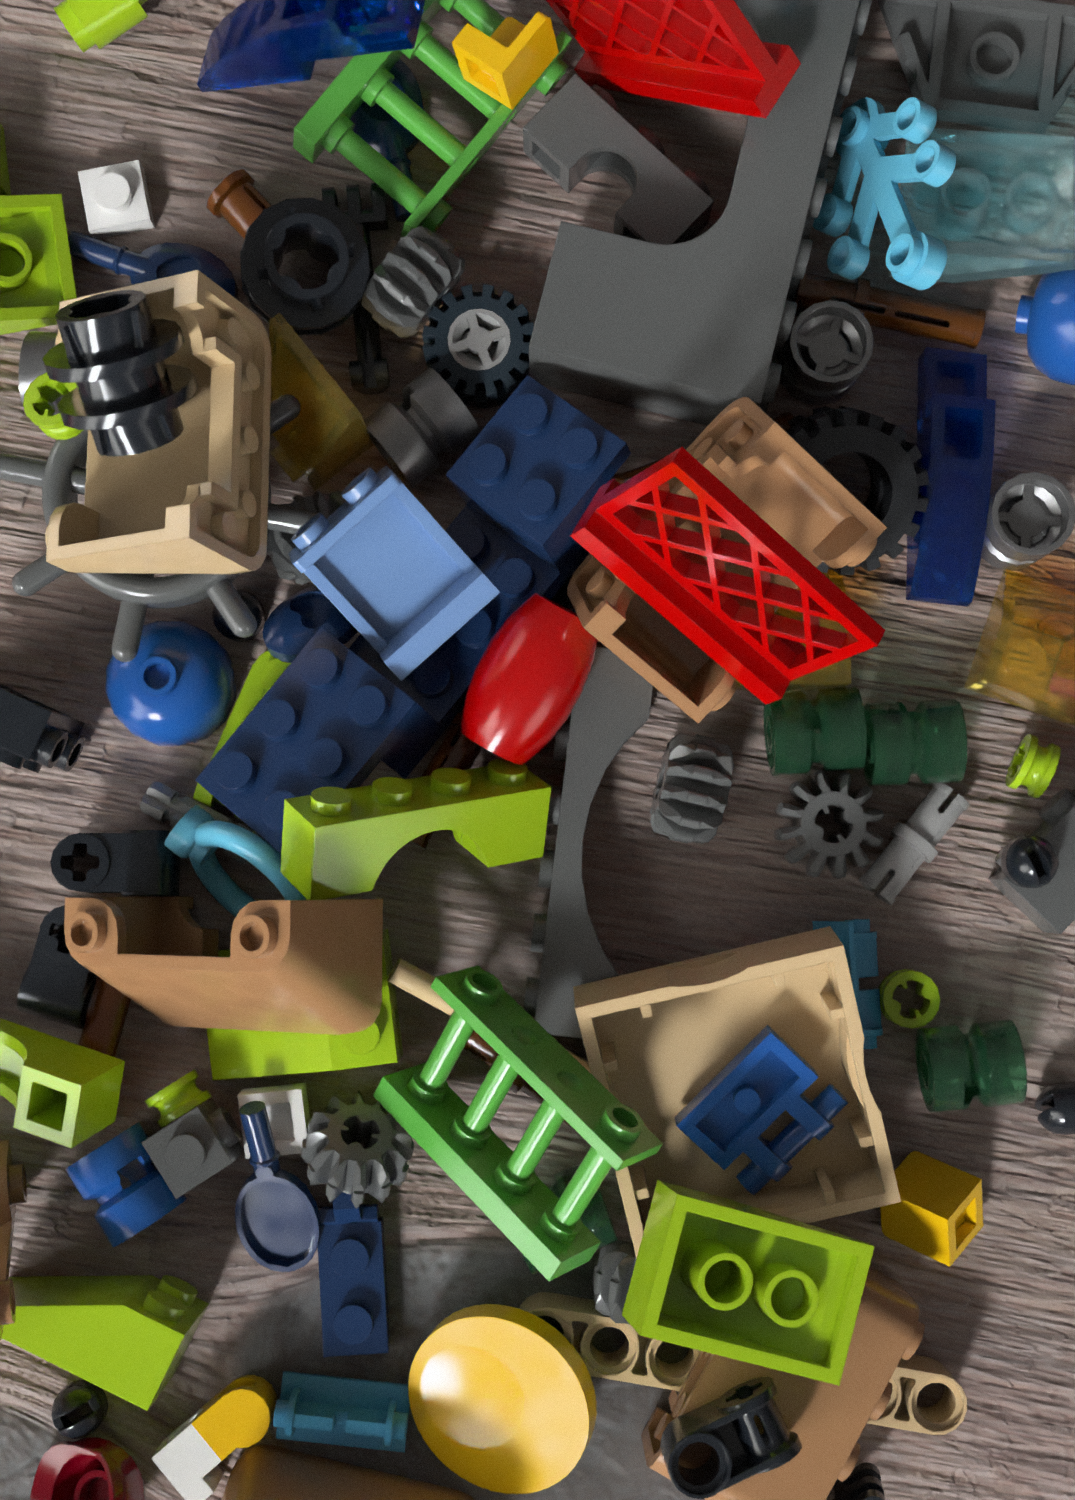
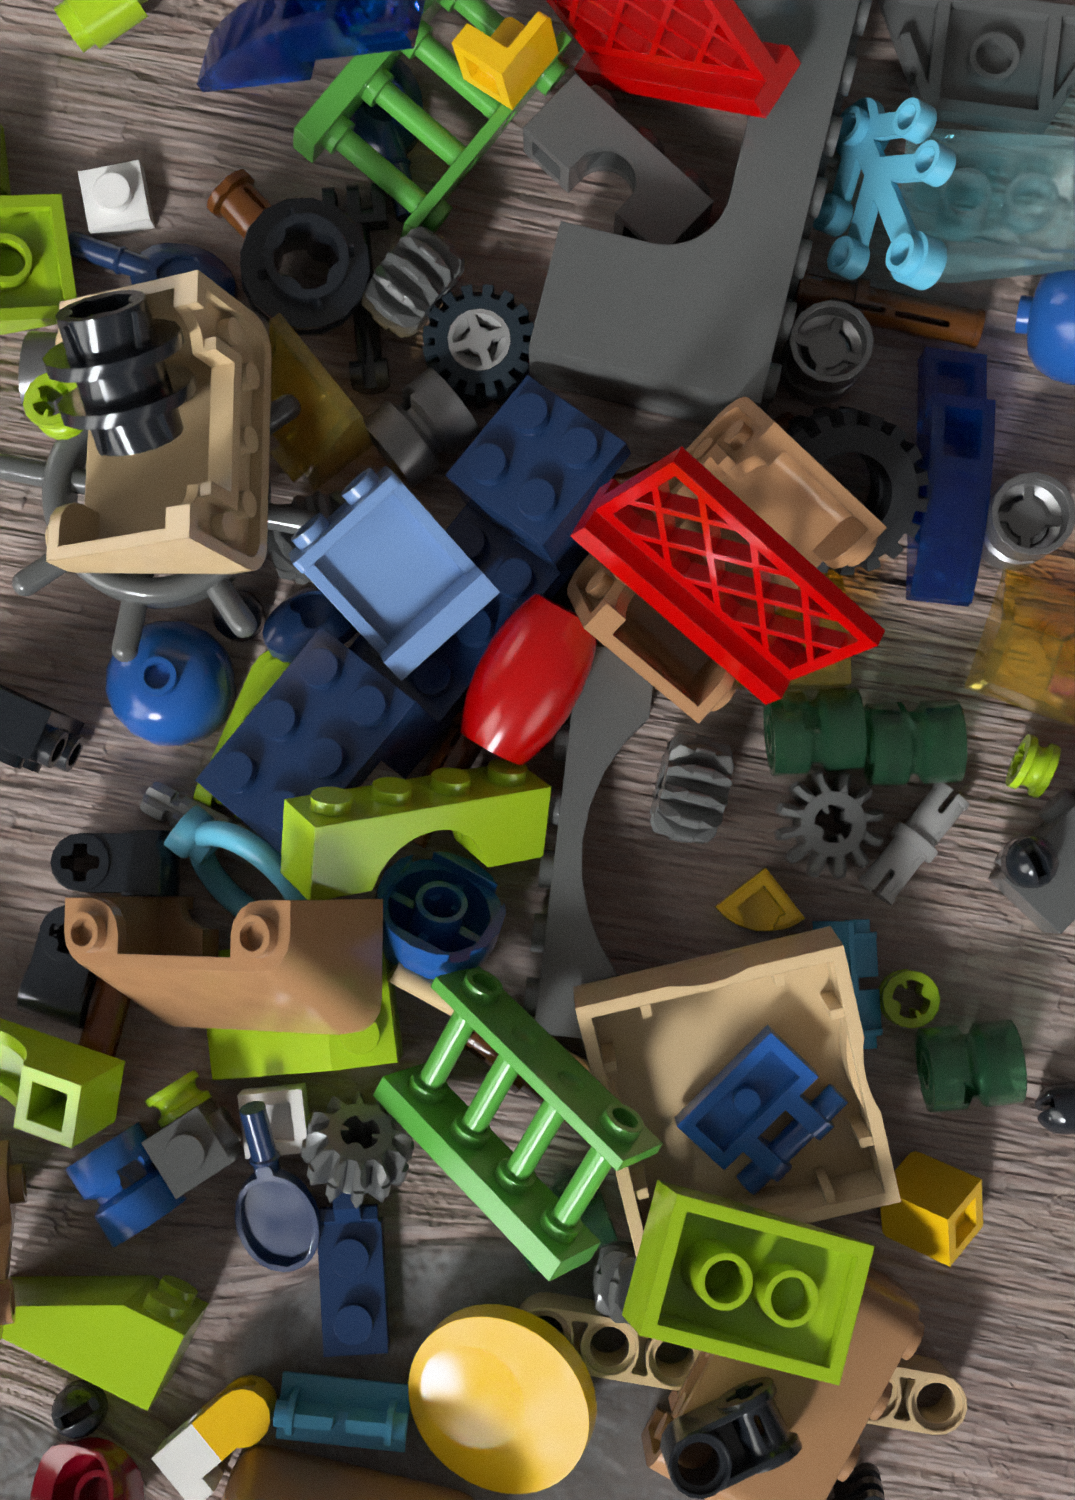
none -> blue cylinder [375,852,506,980]
none -> yellow tile [714,868,805,931]

